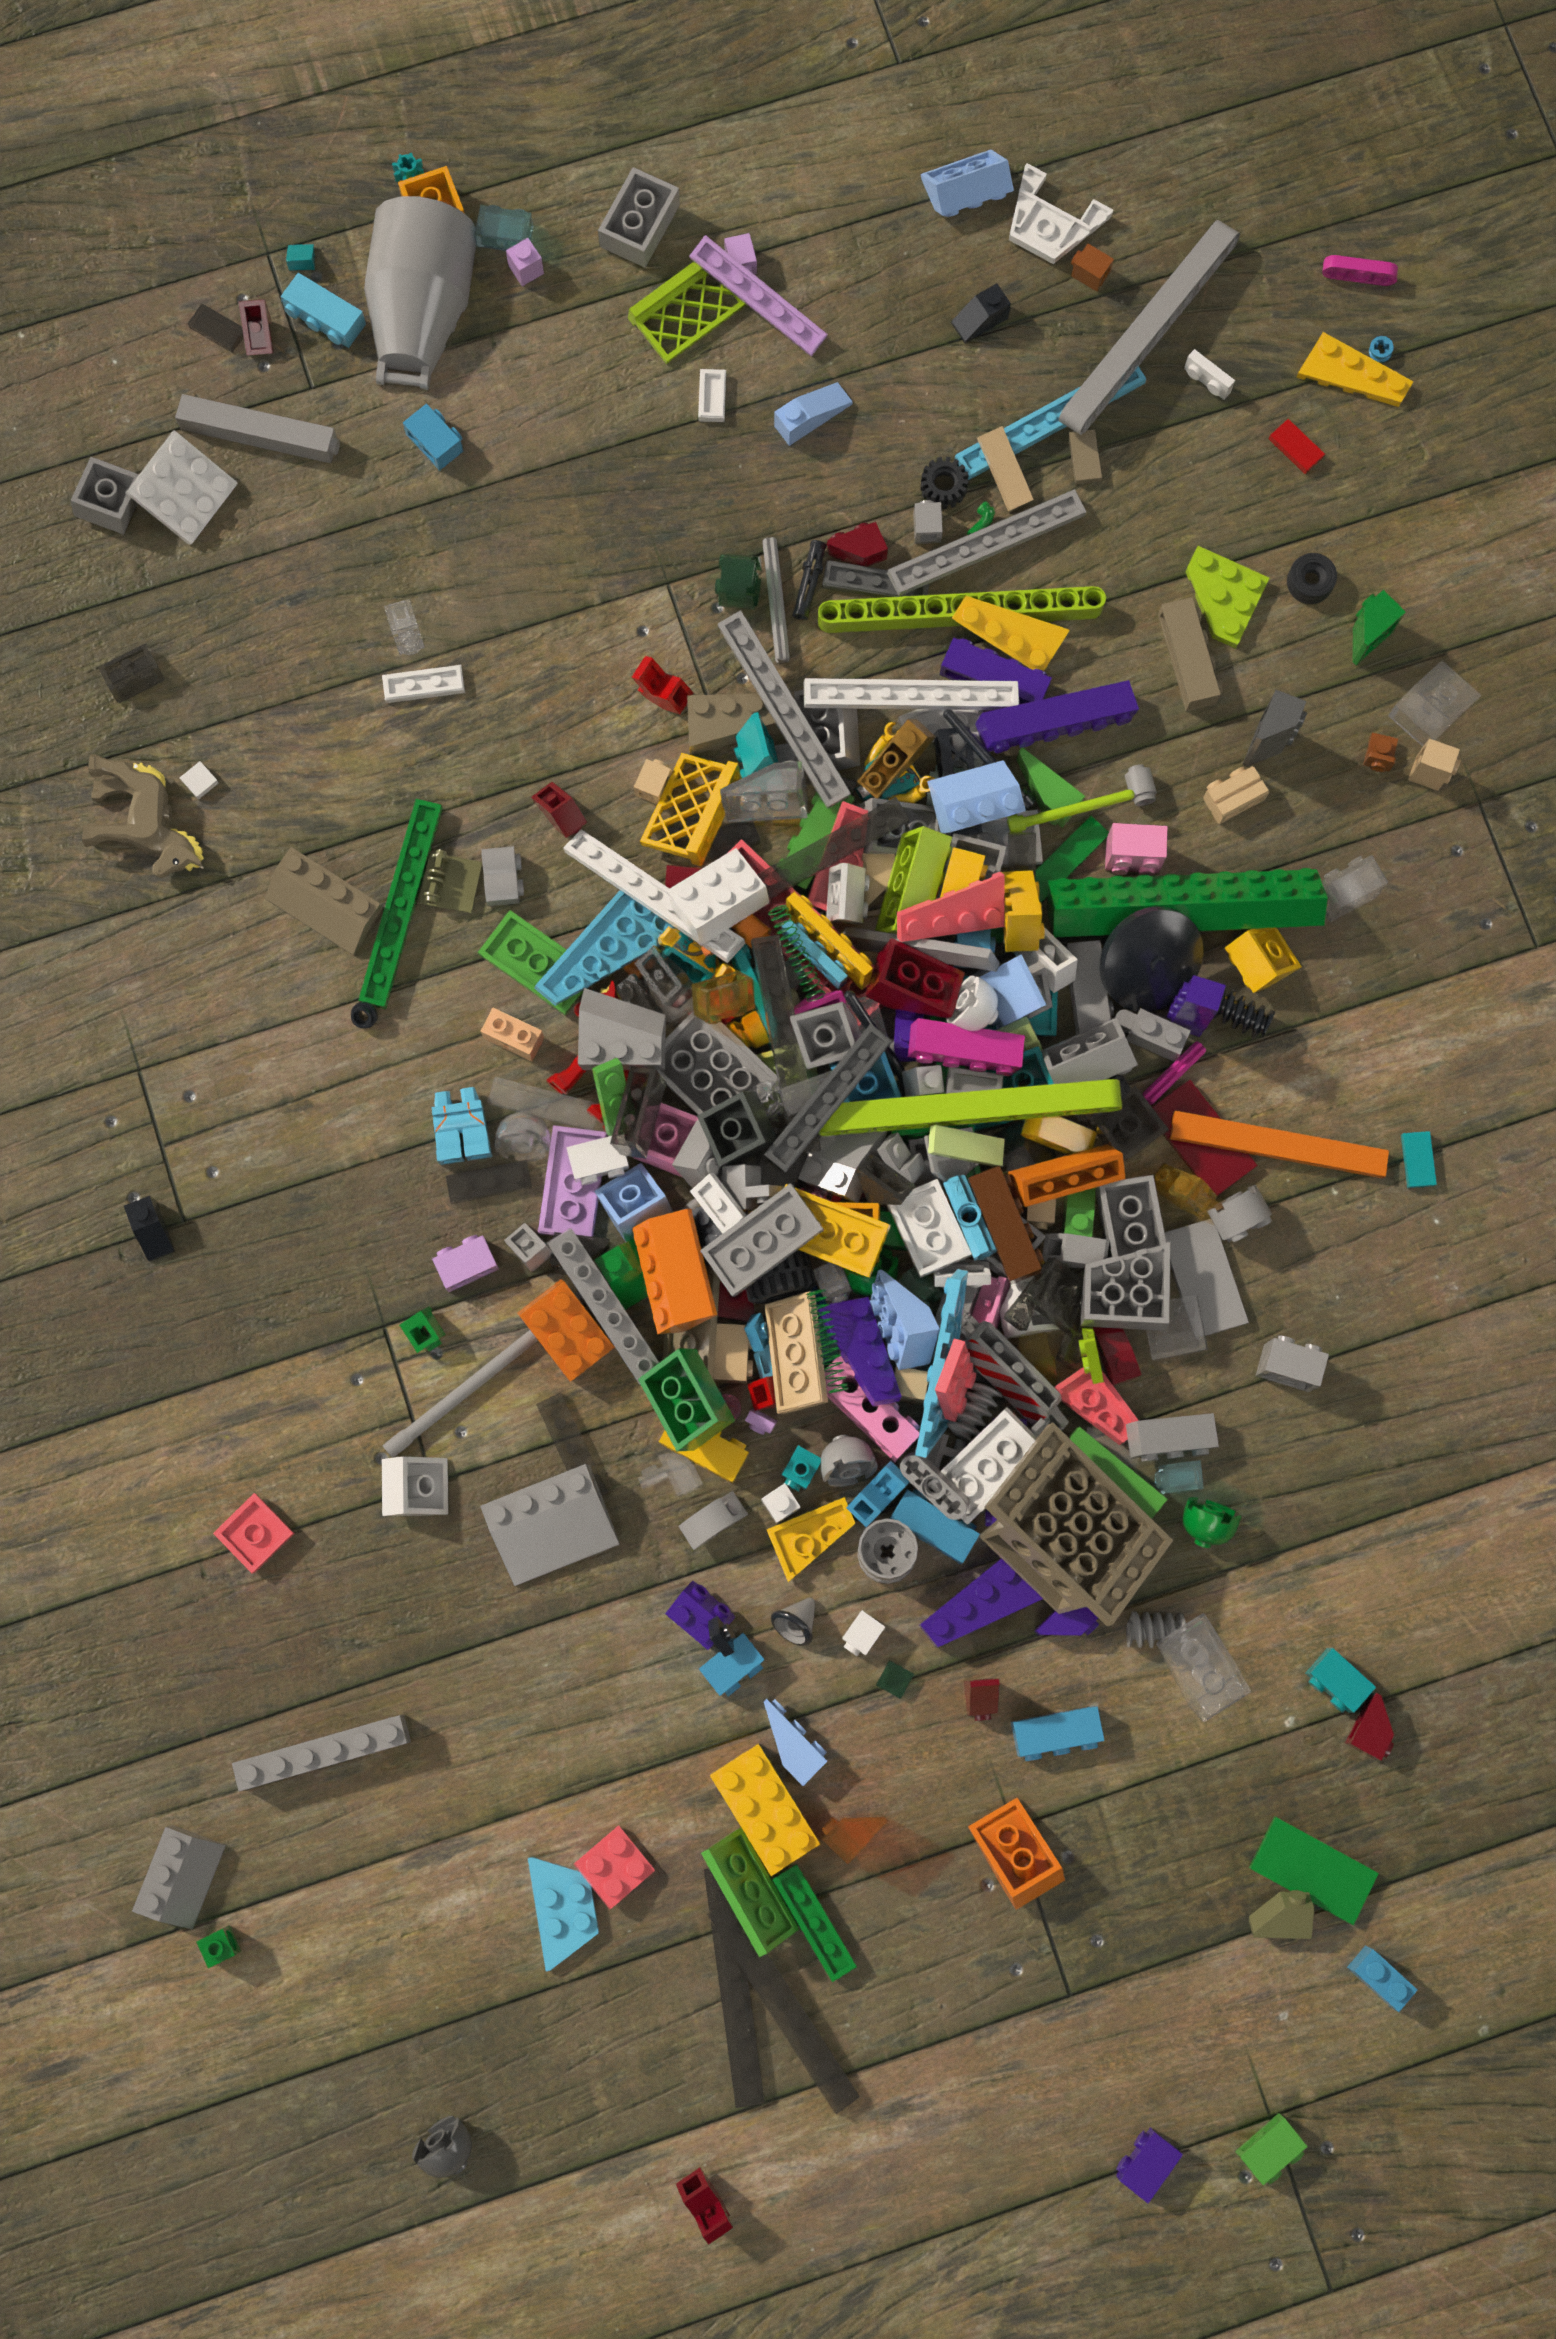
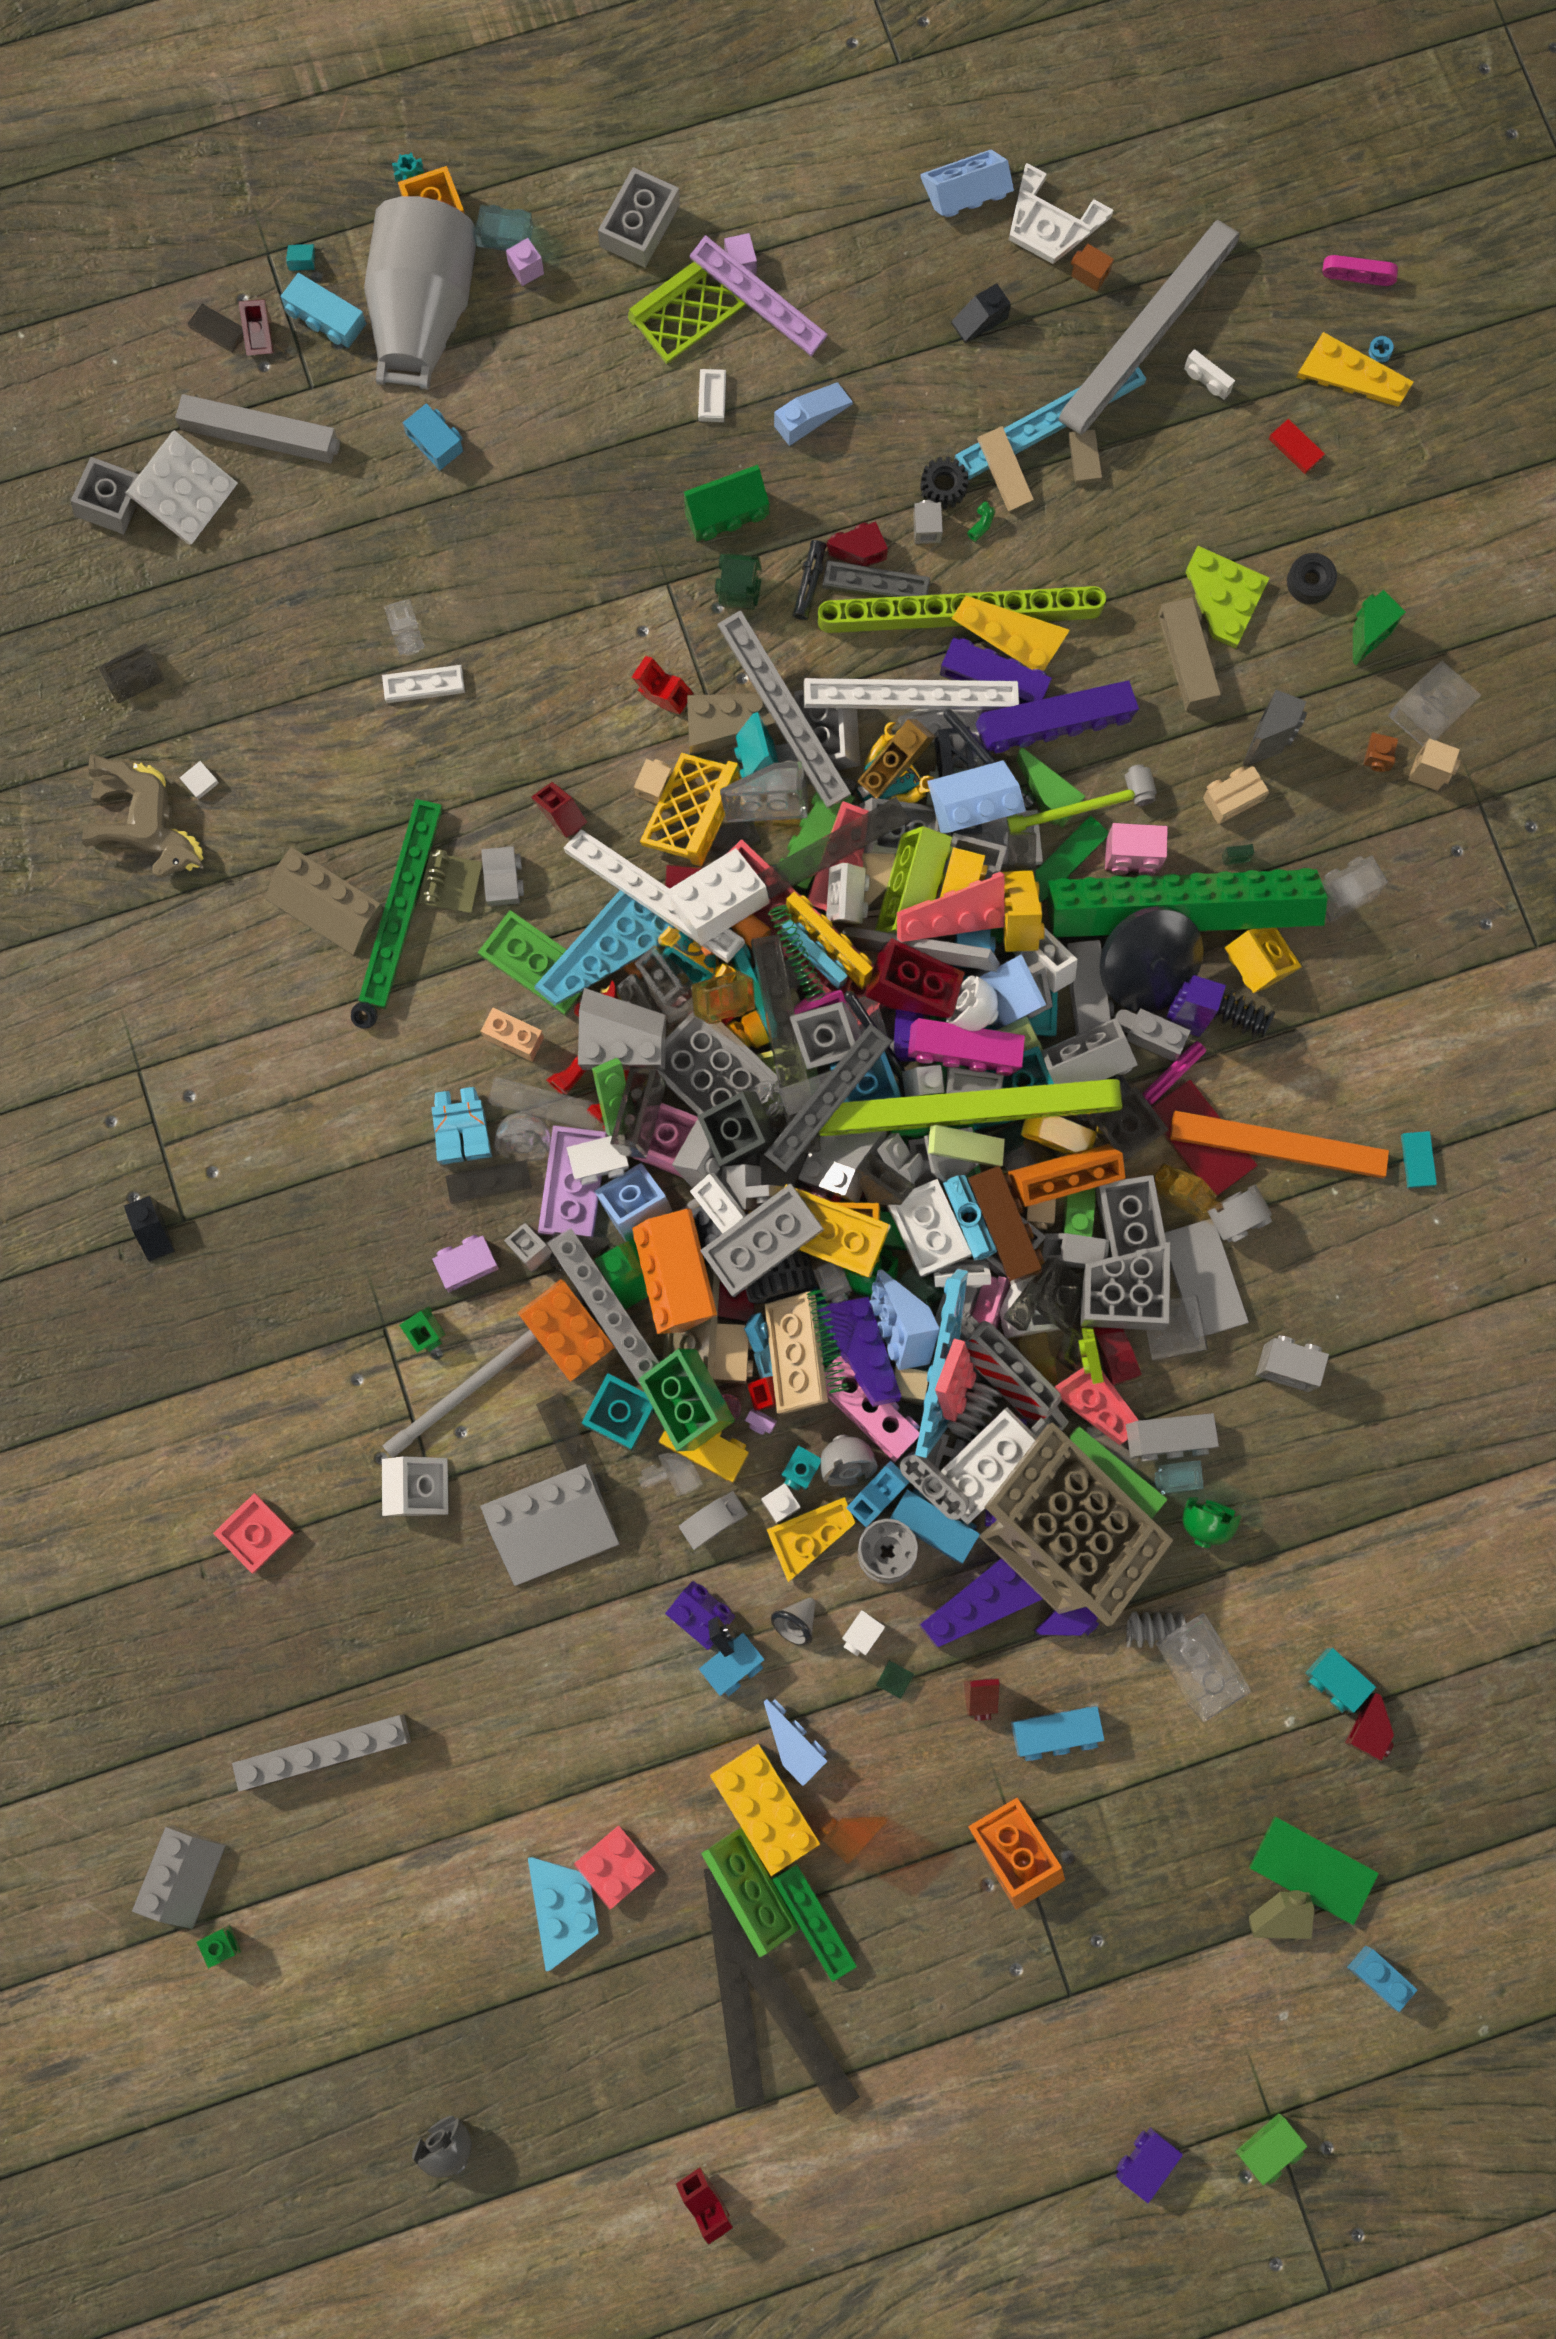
light grey axle [763,537,790,663] -> none
light grey plate [887,489,1086,596] -> none
none -> teal brick [581,1373,654,1452]
none -> green slope [684,465,769,542]
none -> clear green tile [1222,844,1254,865]

